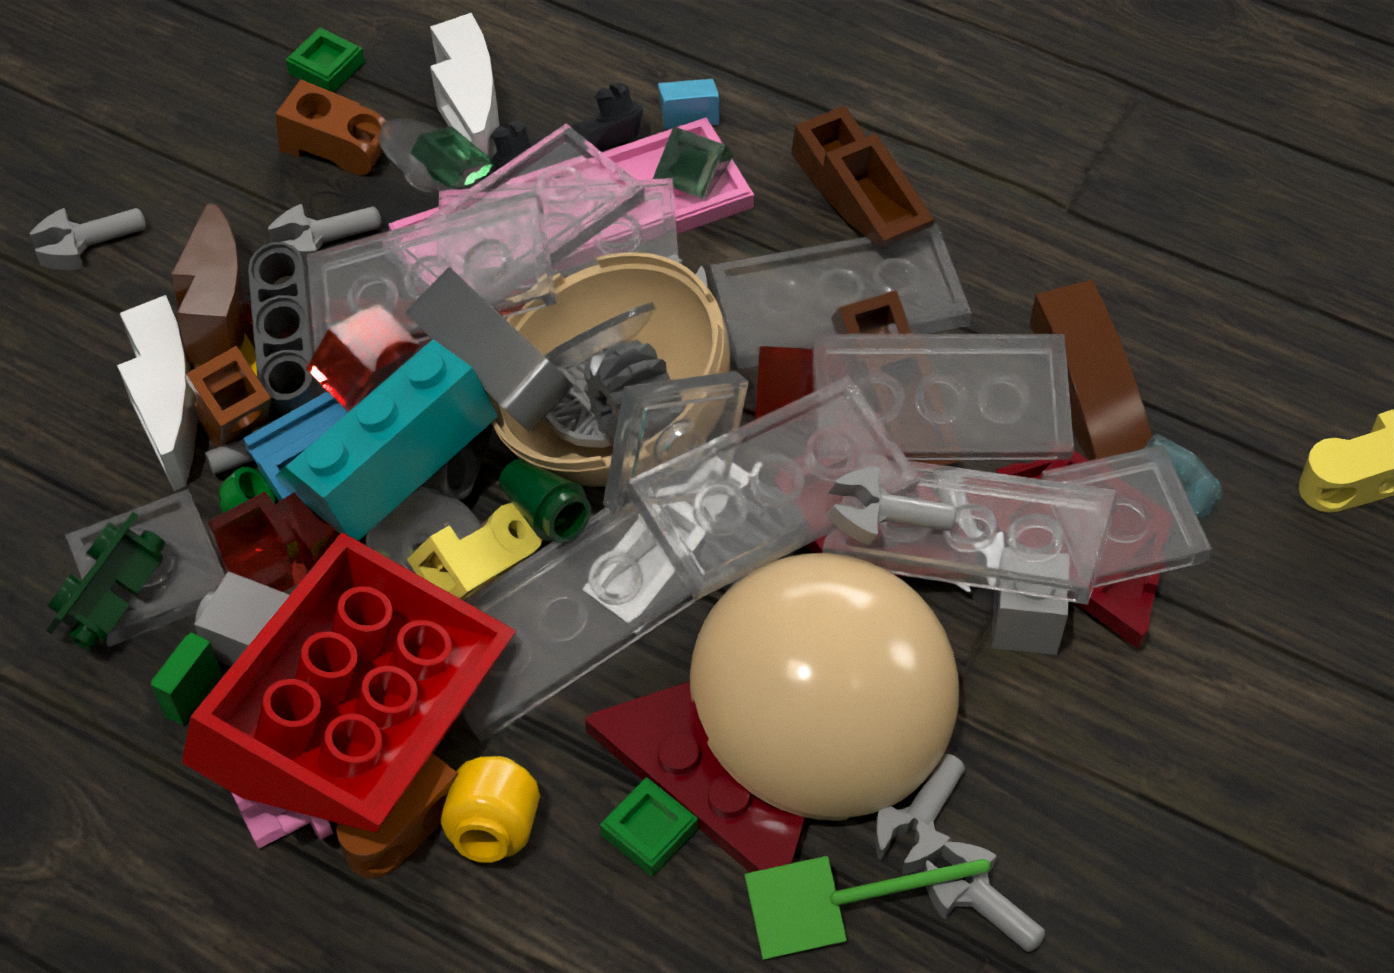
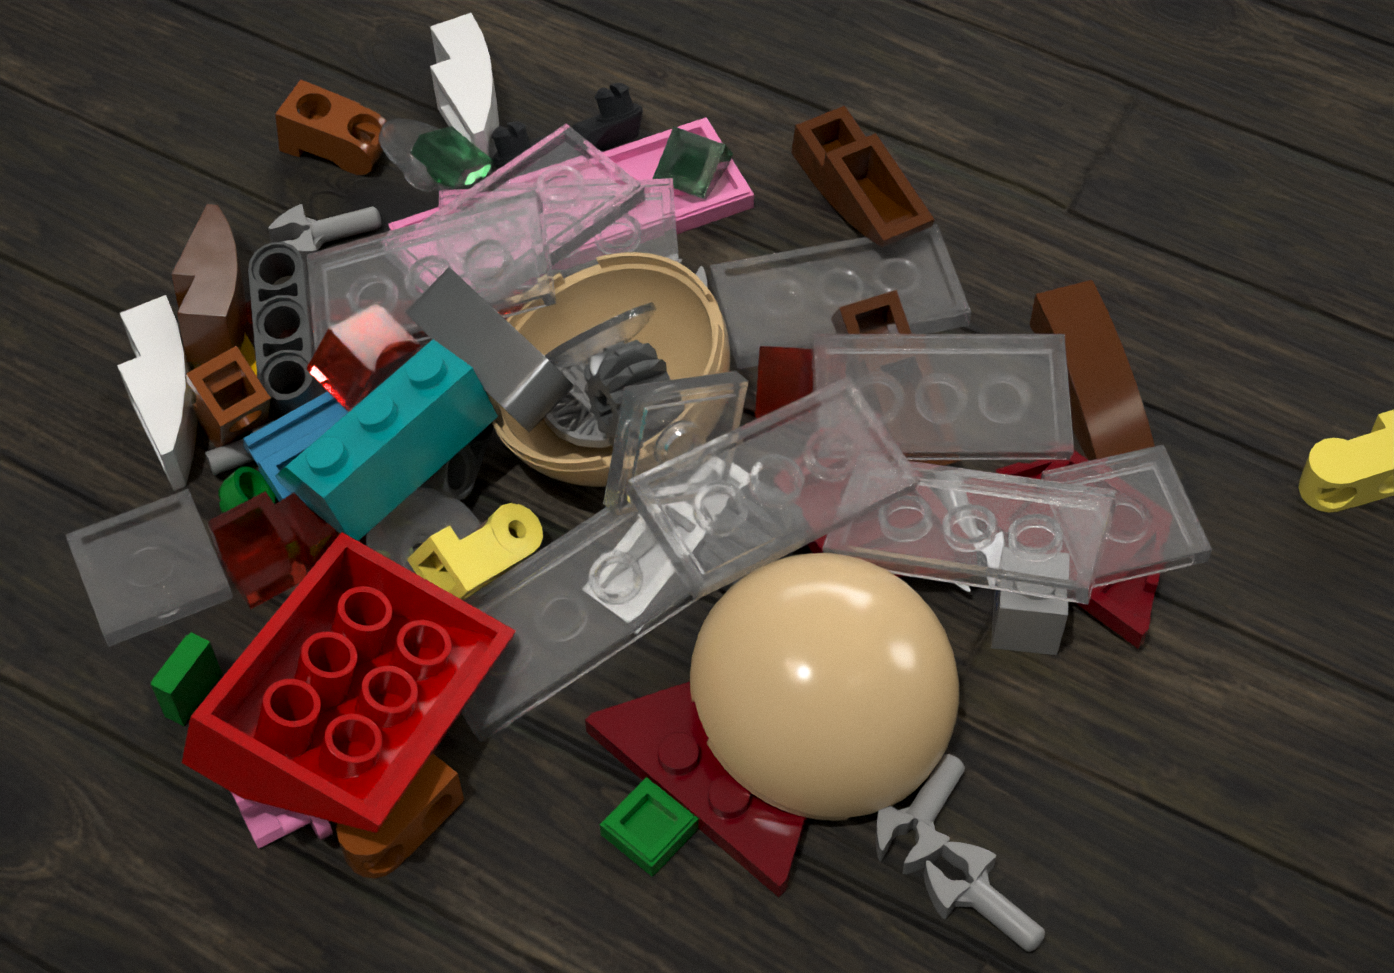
light grey bar [30,208,146,270] -> none
dark green hinge [46,512,166,651] -> none
light grey brick [194,571,290,667] -> none
green tile [285,27,365,93] -> none
yellow head [441,756,540,863] -> none
dark green cone [499,459,591,543] -> none
medium azure slope [658,79,719,129] -> none
bright green piece [744,856,991,960] -> none
light grey bar [827,466,957,545] -> none
clear light blue arm [1140,433,1222,518] -> none

